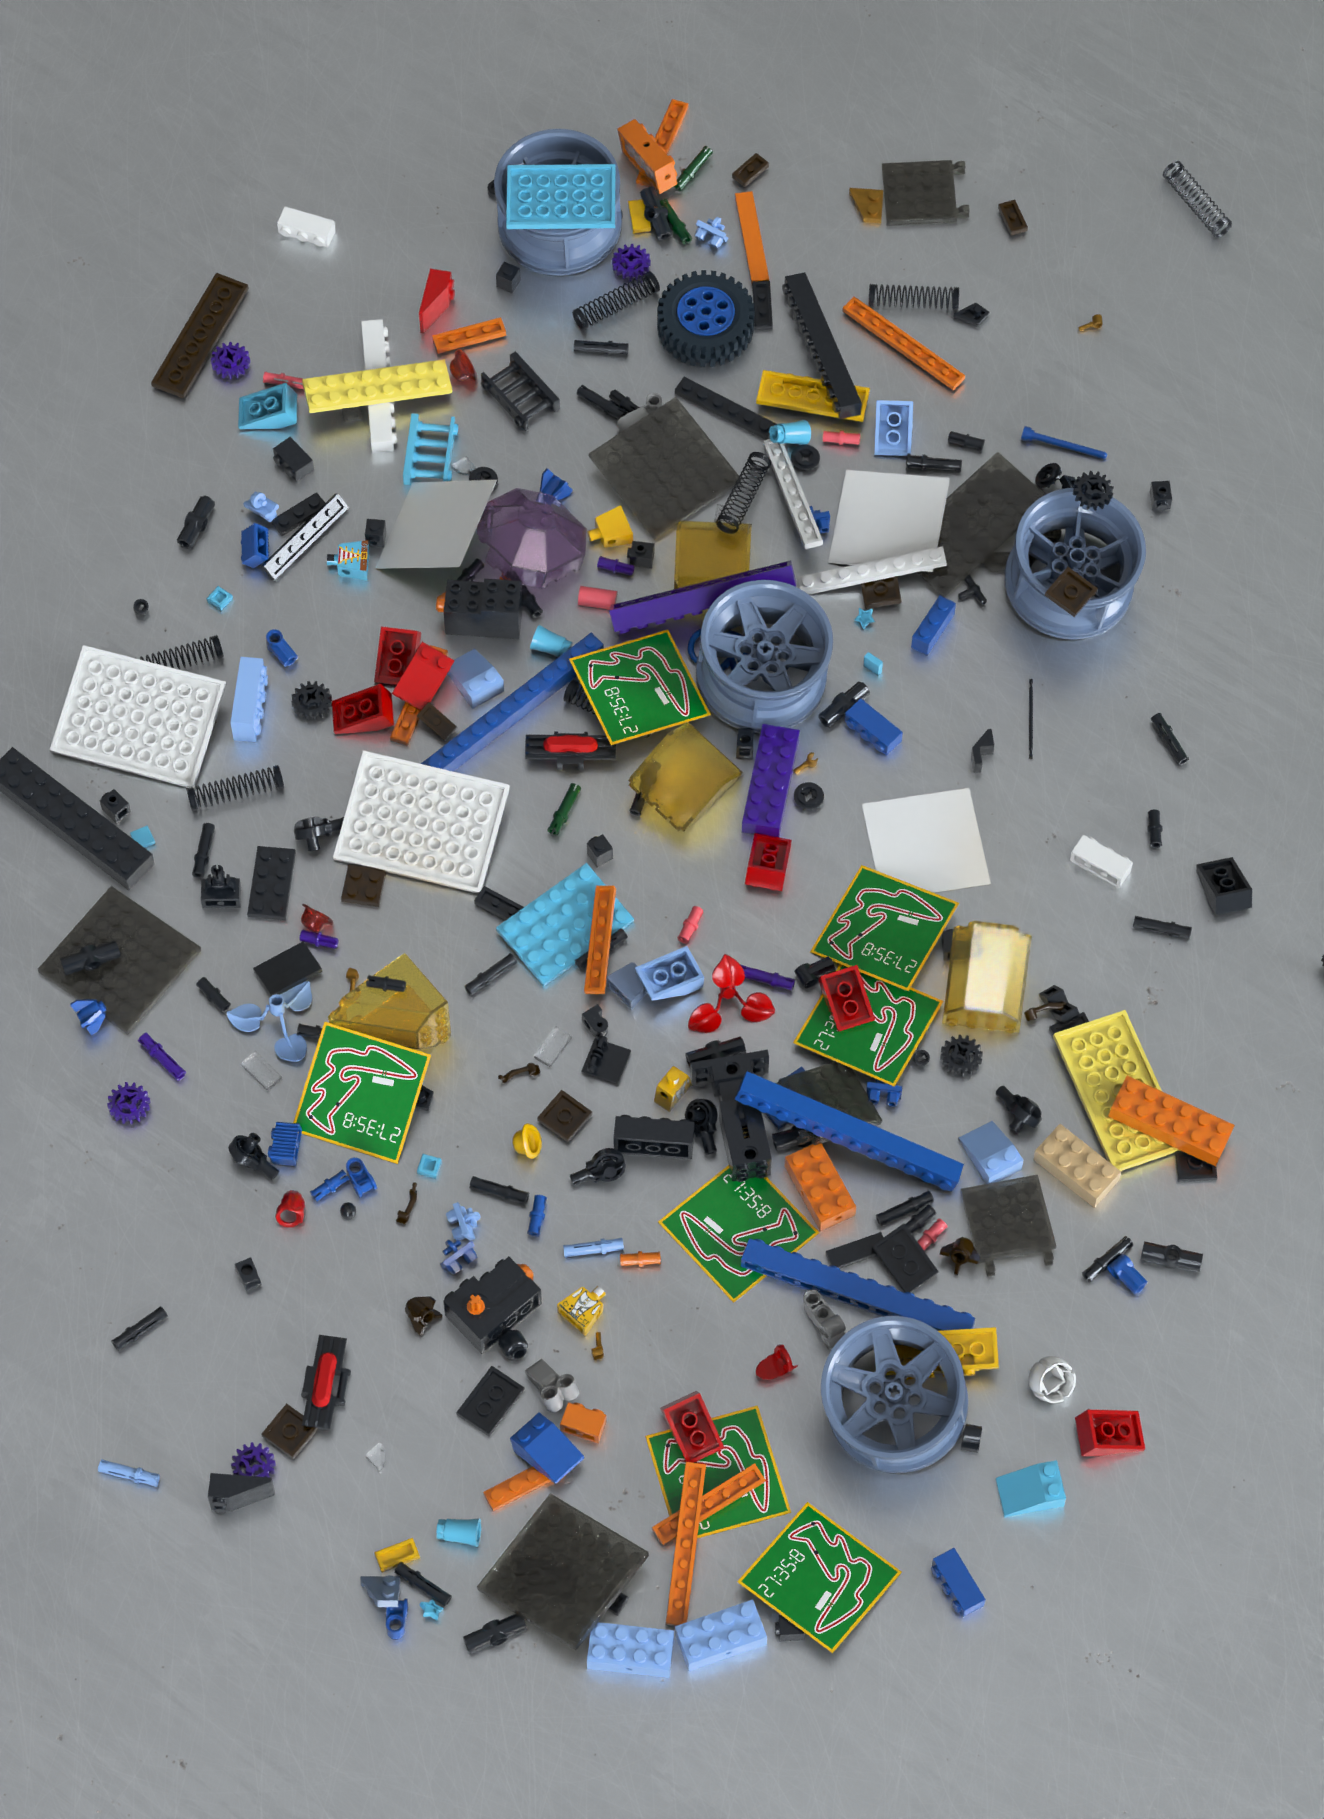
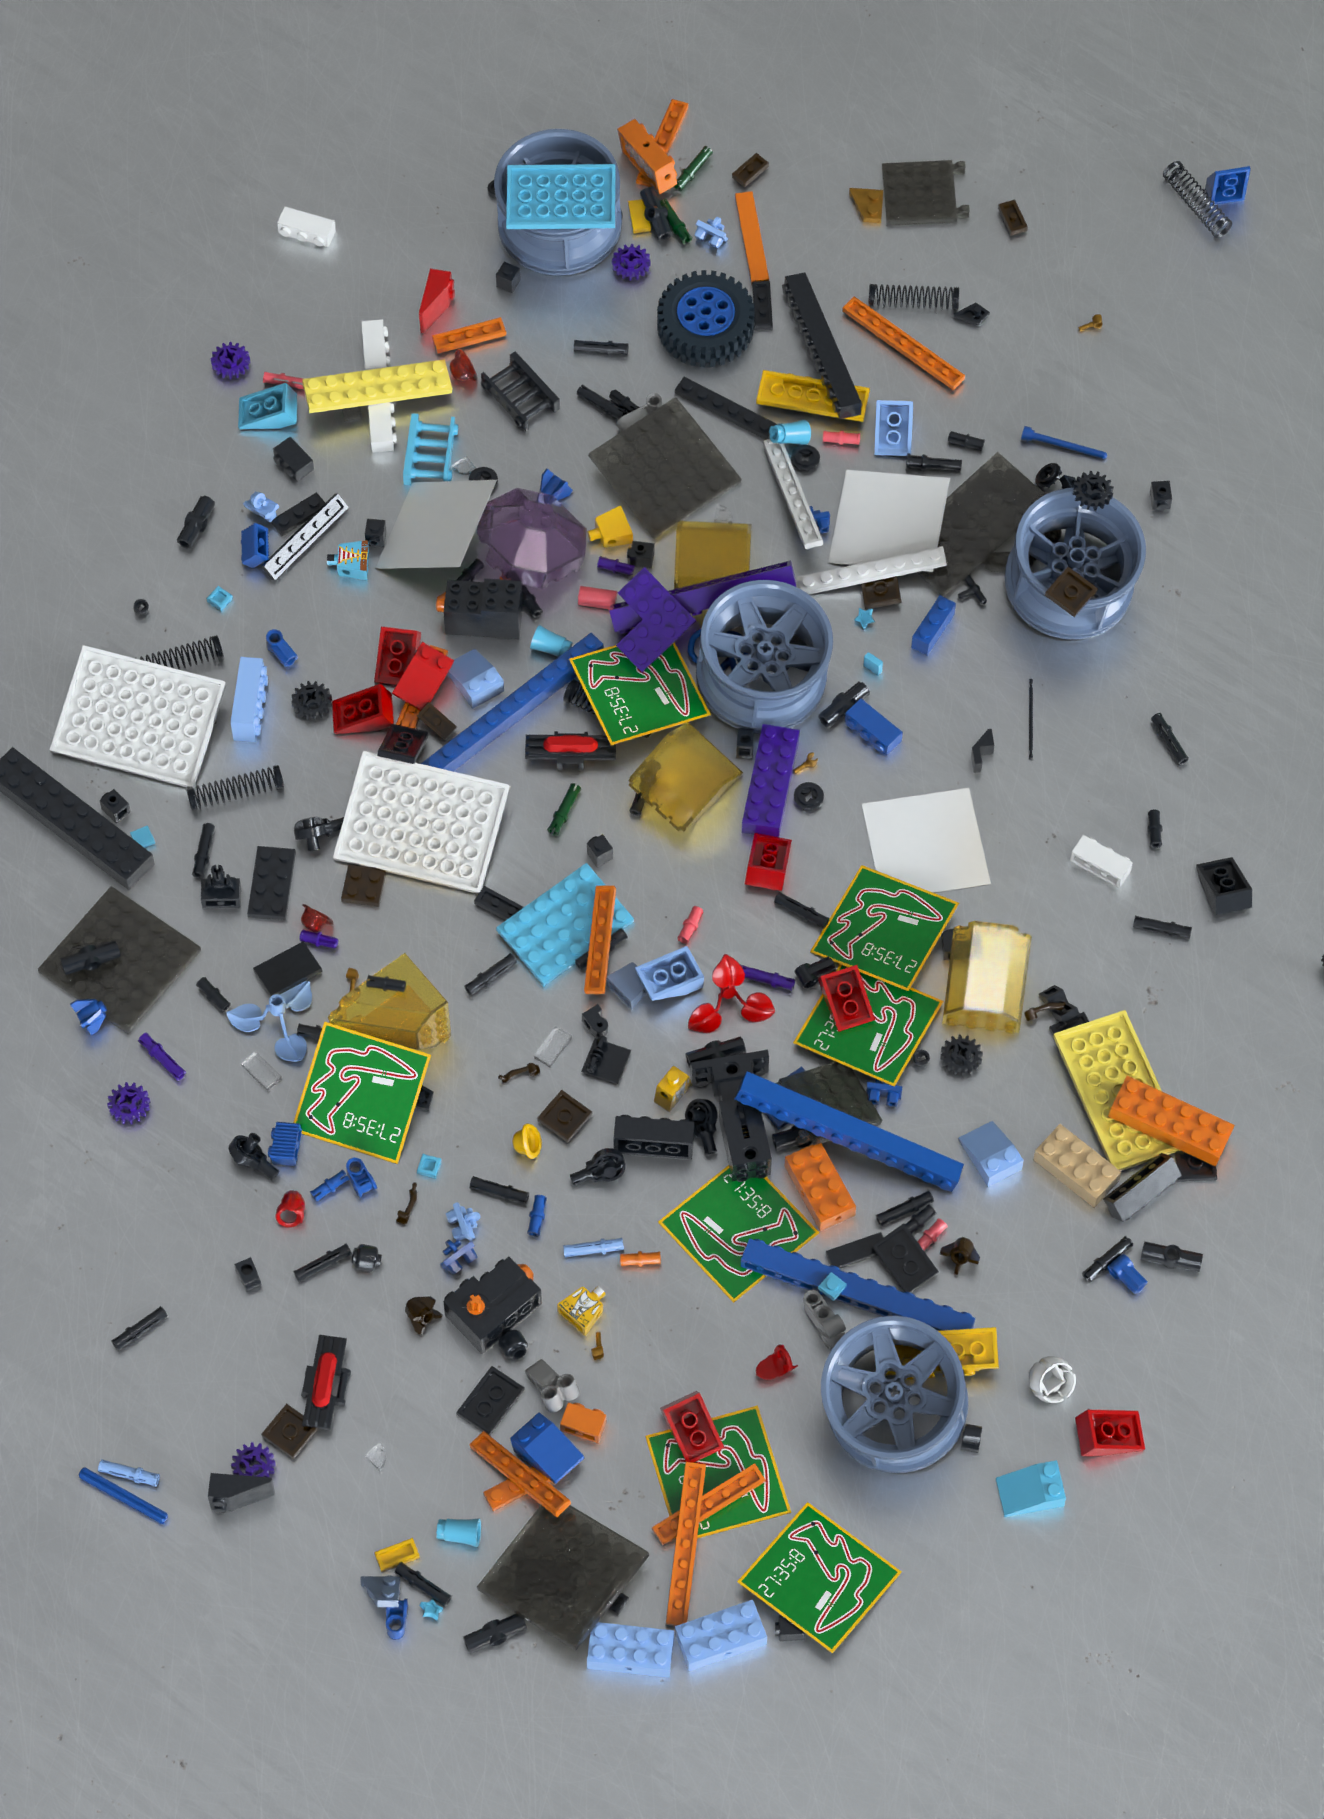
dark brown plate [151,273,249,399] -> none
black hinge [340,1202,356,1220] -> none
black piece [572,271,660,330] -> none
black piece [716,452,771,534] -> none
blue brick [931,1548,986,1617] -> none
clear smoke plate [960,1175,1056,1277] -> none
black pin [995,1086,1042,1133] -> none
none -> blue axle [79,1467,168,1524]
none -> black pin [293,1243,352,1282]
none -> black head [351,1244,382,1272]
none -> black tile [377,724,428,764]
none -> orange tile [469,1431,571,1517]
none -> dark purple plate [616,567,696,673]
none -> black pin [774,892,830,929]
none -> medium azure plate [818,1272,847,1301]
none -> brick [1103,1153,1182,1222]
none -> blue slope [1205,166,1251,205]

